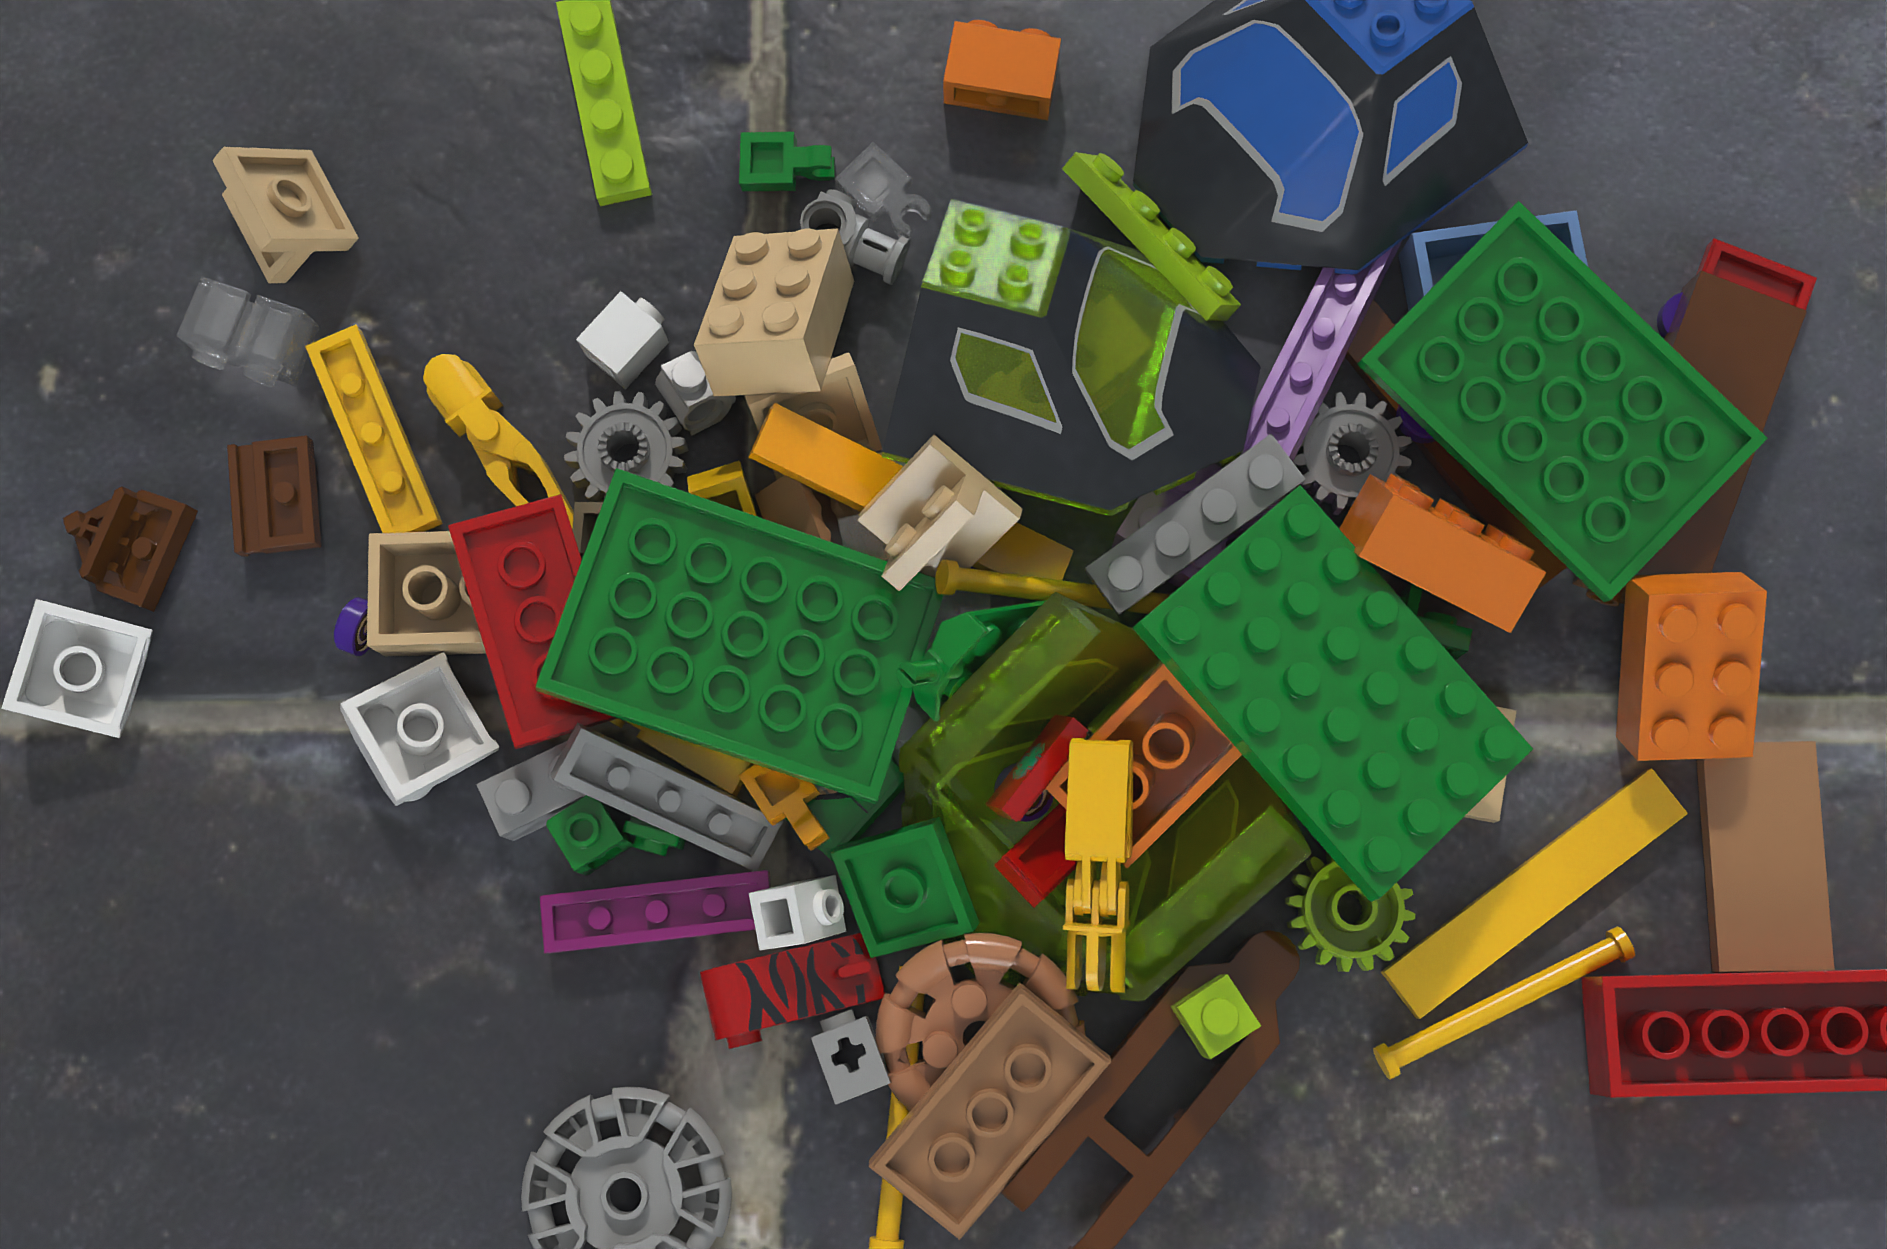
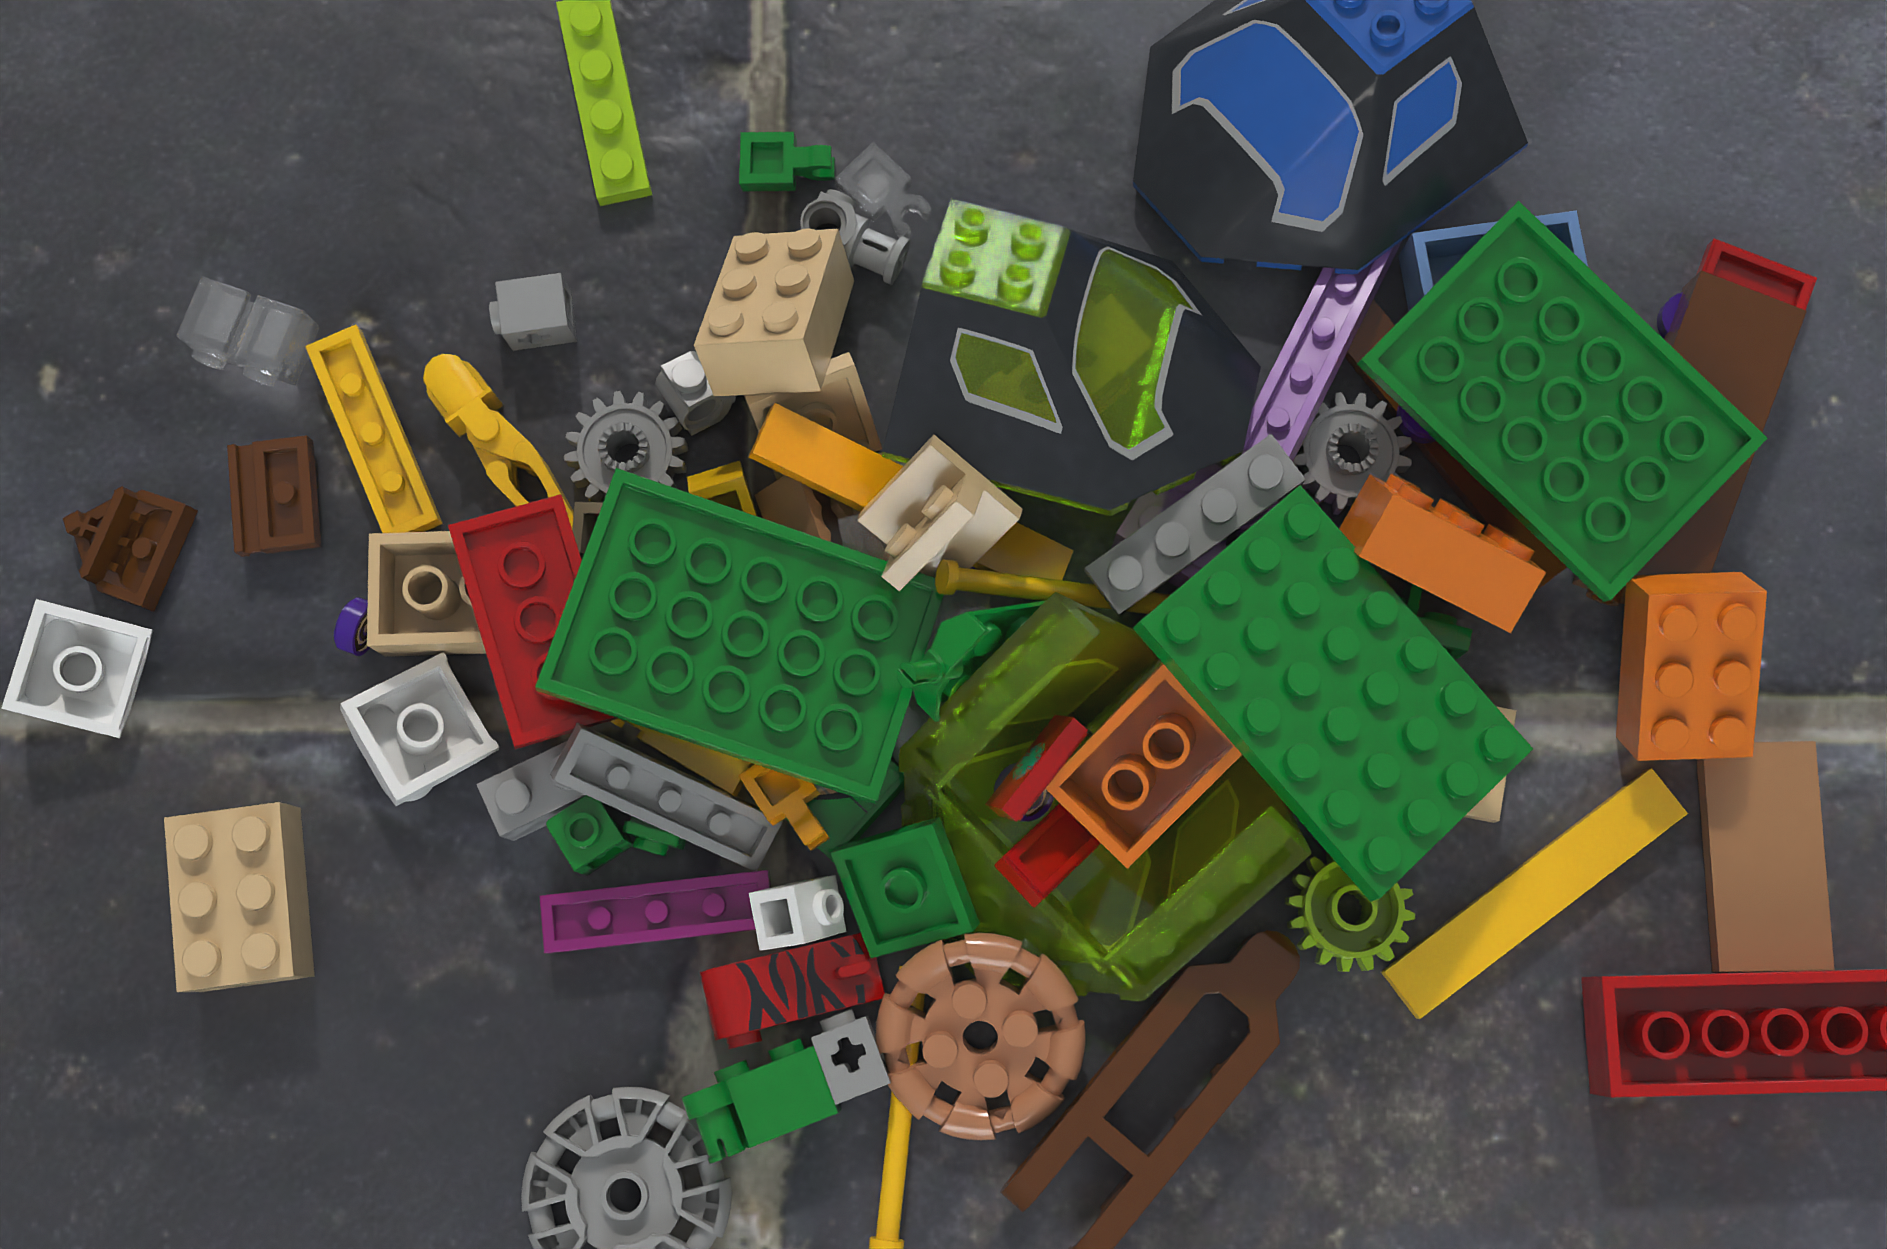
tan bracket [212,147,359,283] -> none
white brick [576,291,669,390] -> none
medium nougat tile [869,982,1112,1240] -> none
orange brick [943,20,1061,121] -> none
lime plate [1062,152,1241,321] -> none
yellow arm [1063,738,1133,993] -> none
lime brick [1170,974,1261,1059] -> none
yellow bar [1373,926,1635,1080] -> none
none -> tan brick [164,802,315,992]
none -> light grey brick [489,273,577,351]
none -> green hinge [681,1038,841,1164]

